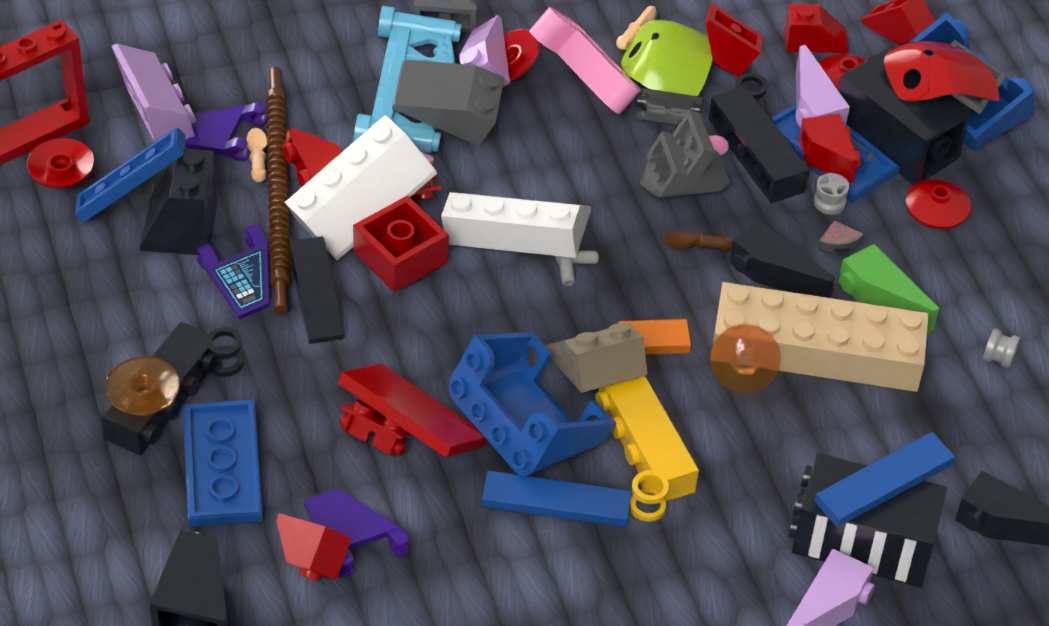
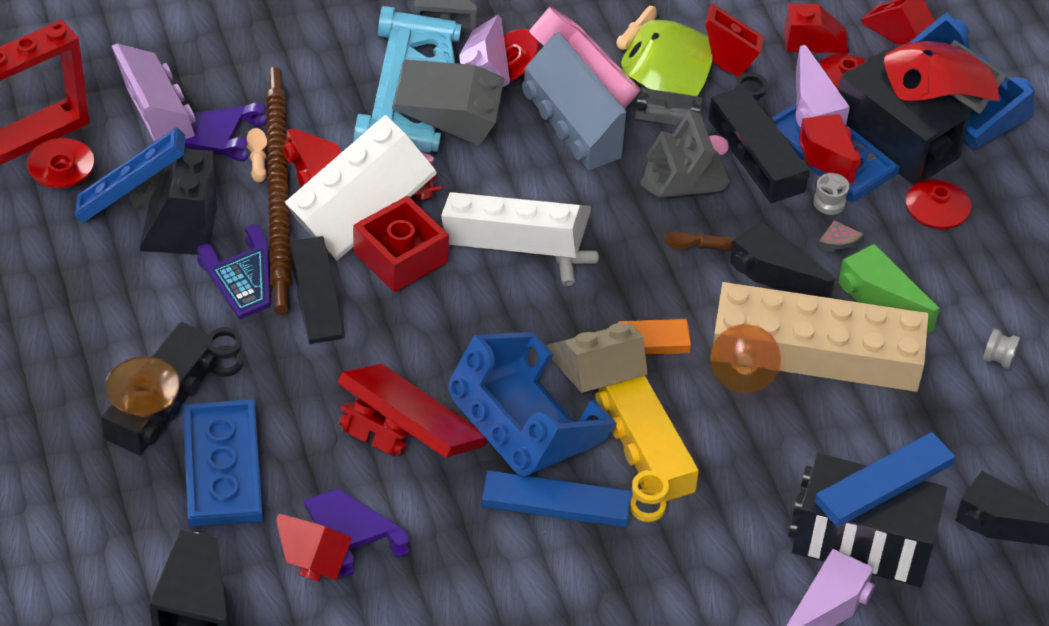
none -> sand blue slope [522,32,626,171]

